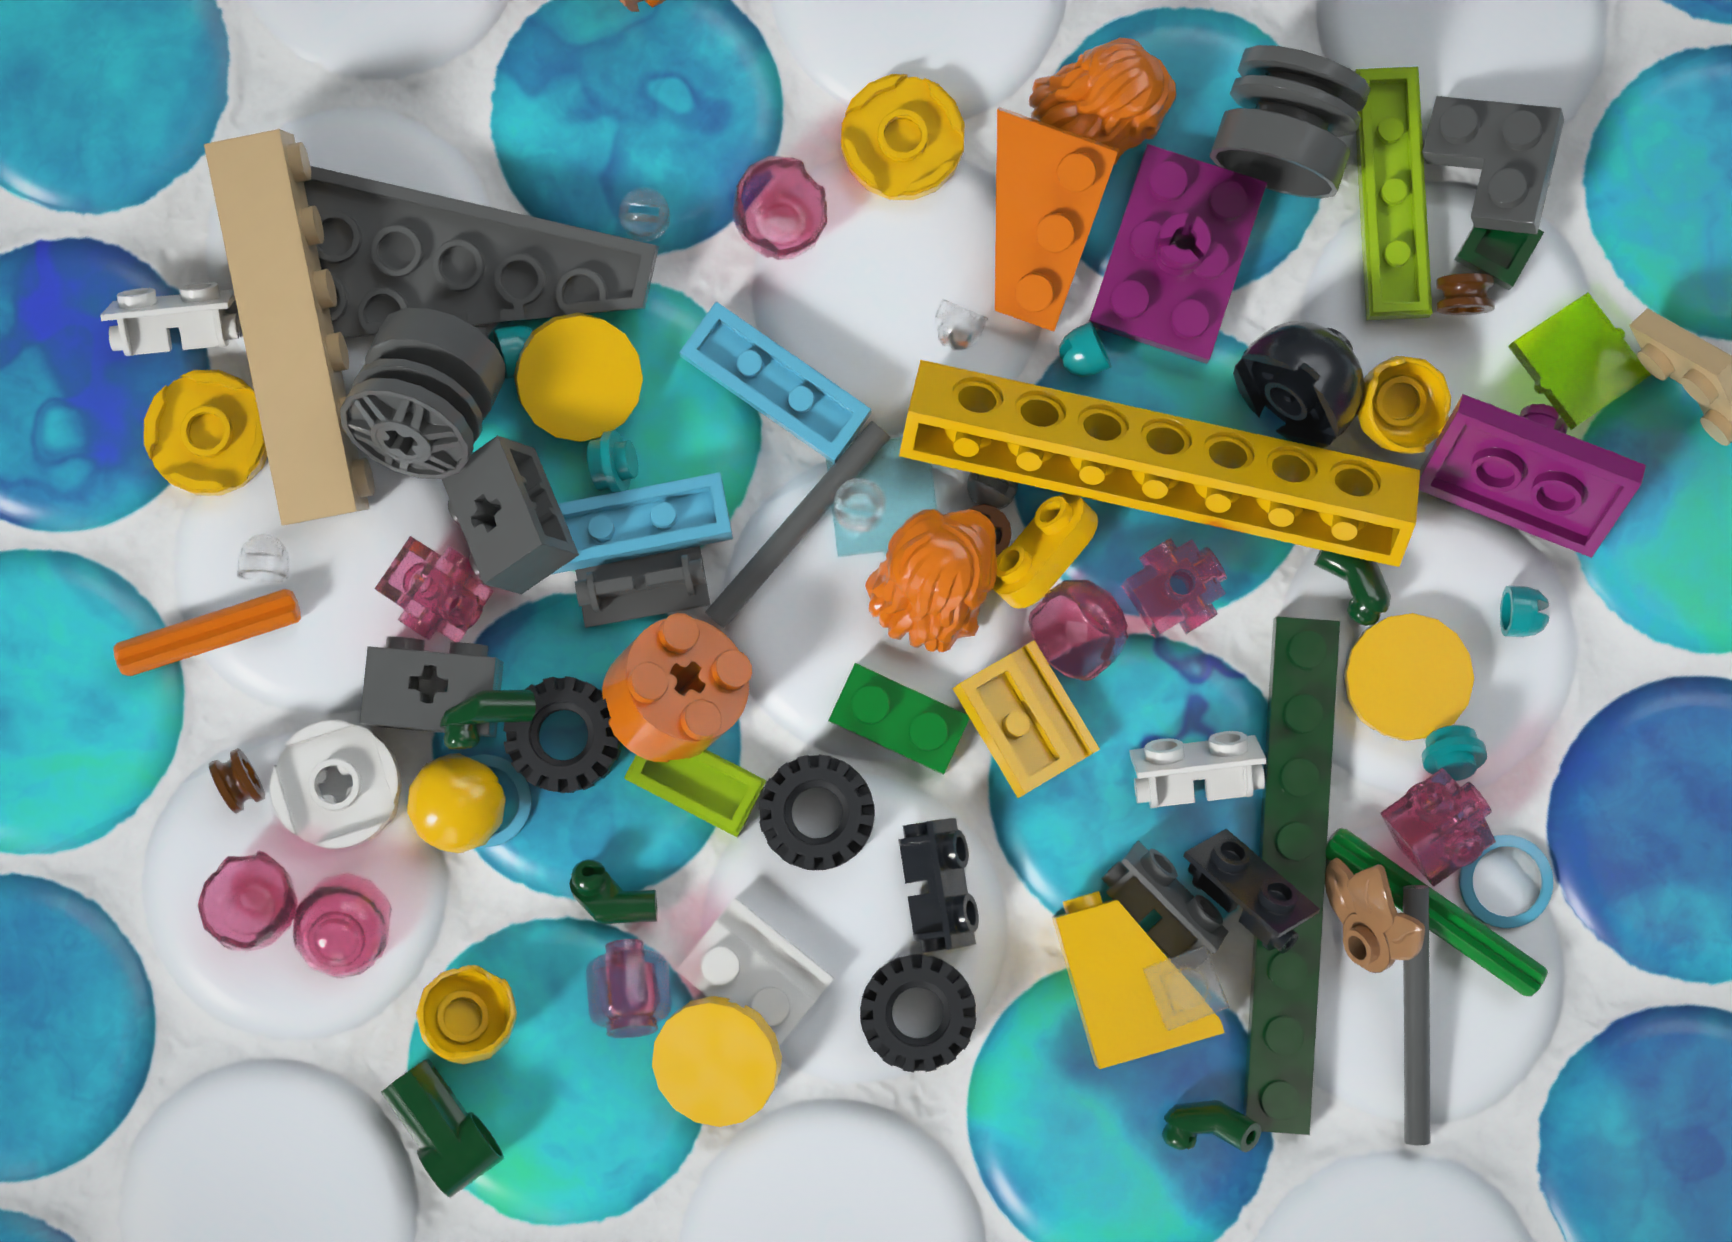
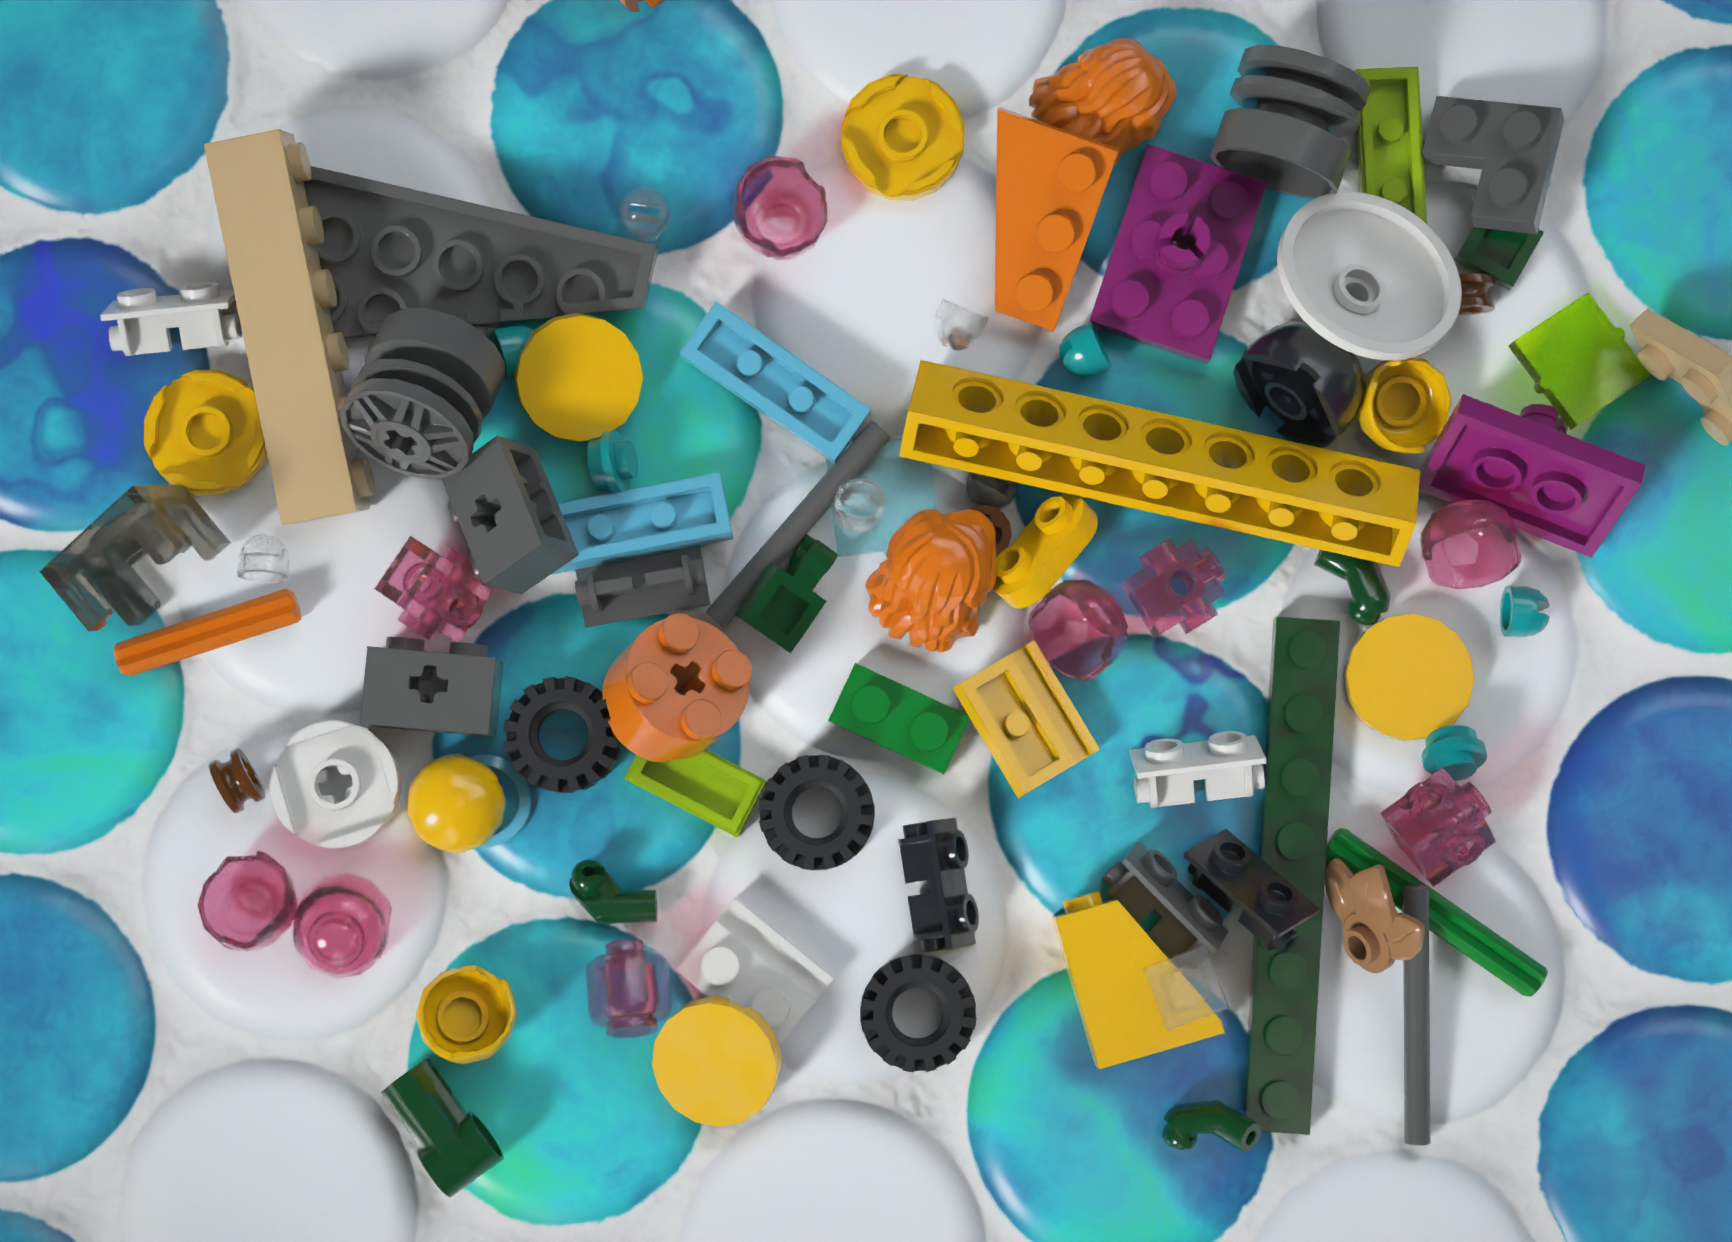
dark green arm [440,690,536,749] -> none
medium azure piece [1459,835,1553,928] -> none
none -> clear smoke panel [39,485,231,632]
none -> dark green plate [734,534,838,653]
none -> white dish [1277,191,1462,360]
none -> clear pink hair [1420,499,1521,589]

